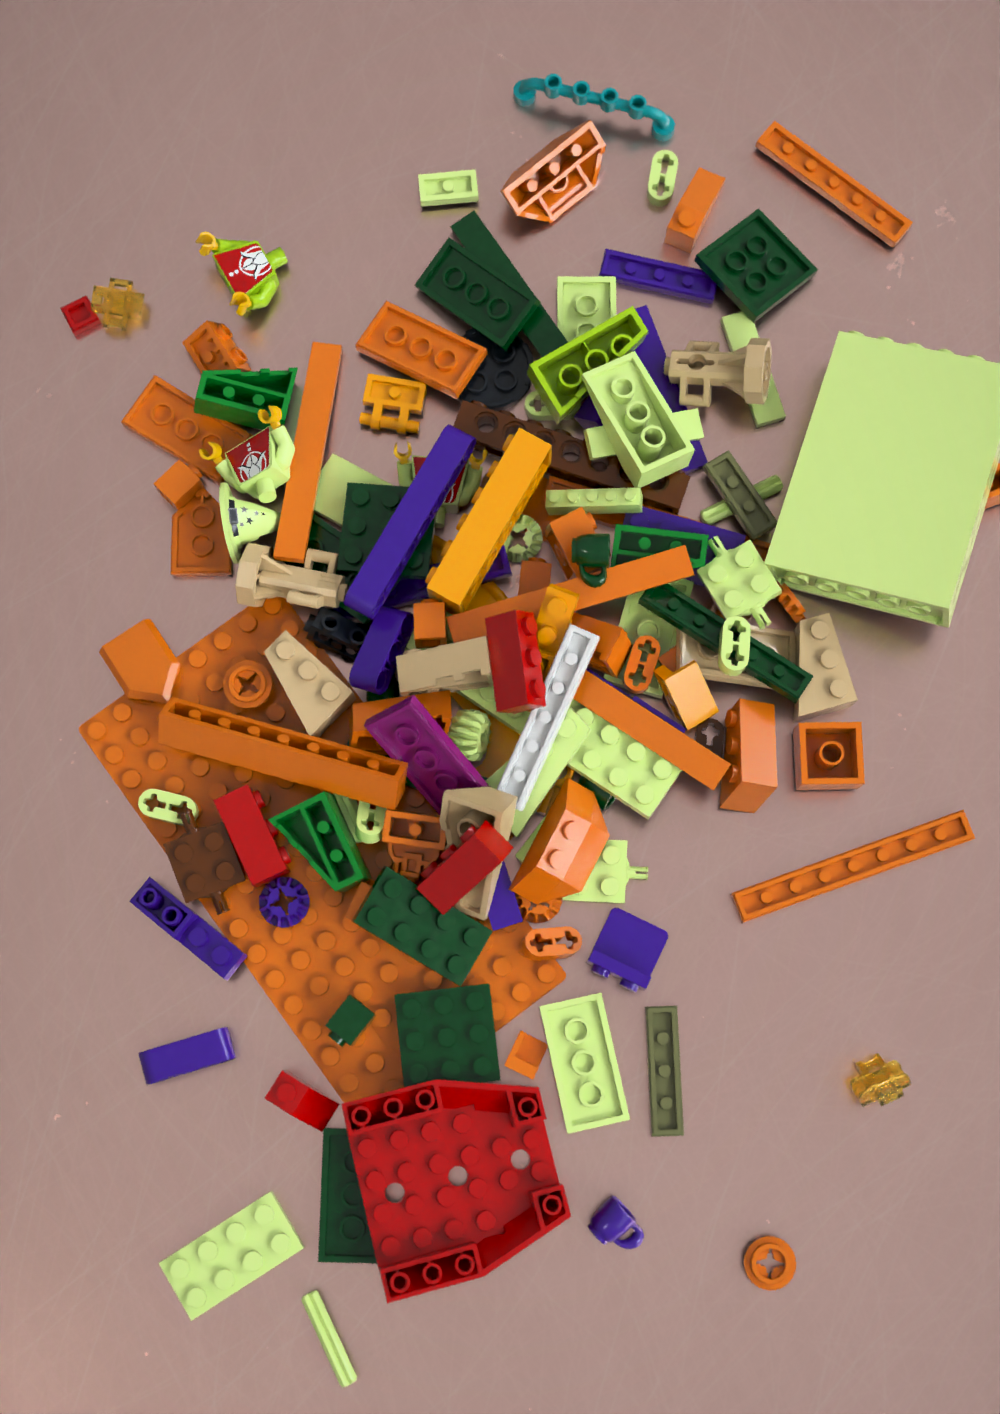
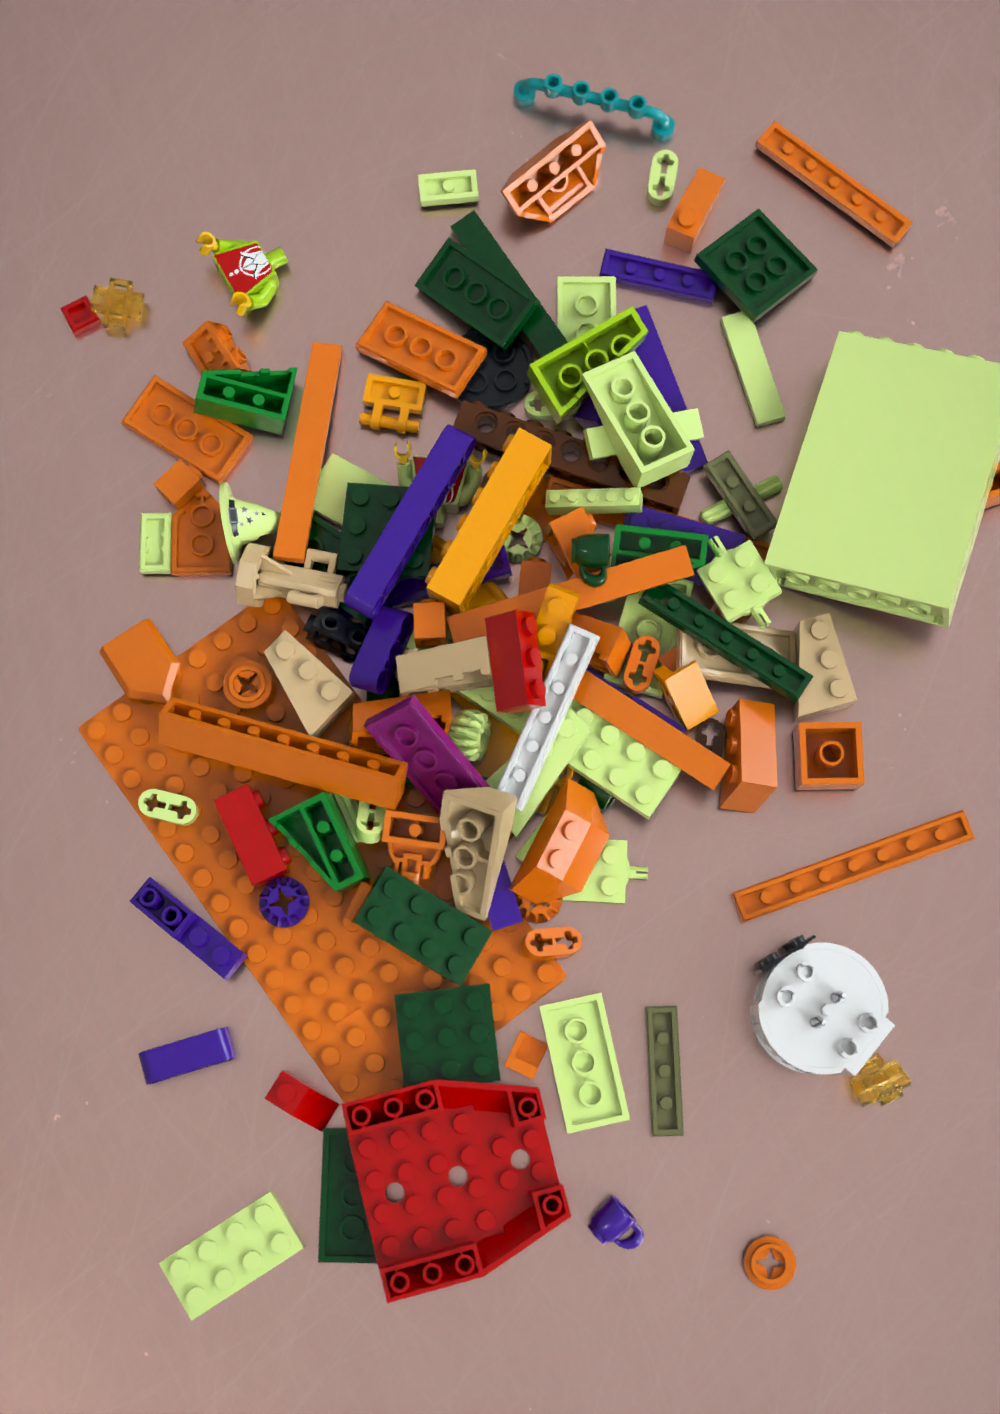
reddish brown plate [163,810,245,915] -> none
torso [199,405,295,503] -> none
yellowish green axle [302,1290,357,1387] -> none
dark green brick [325,995,377,1047] -> none
red brick [416,820,514,915] -> none
dark purple bracket [586,908,668,993] -> none
tan piece [664,338,772,407] -> none
yellowish green beam [718,616,751,676] -> none
orange gear [776,580,806,623] -> none
none -> yellowish green plate [139,513,172,574]
none -> white piece [750,934,895,1076]

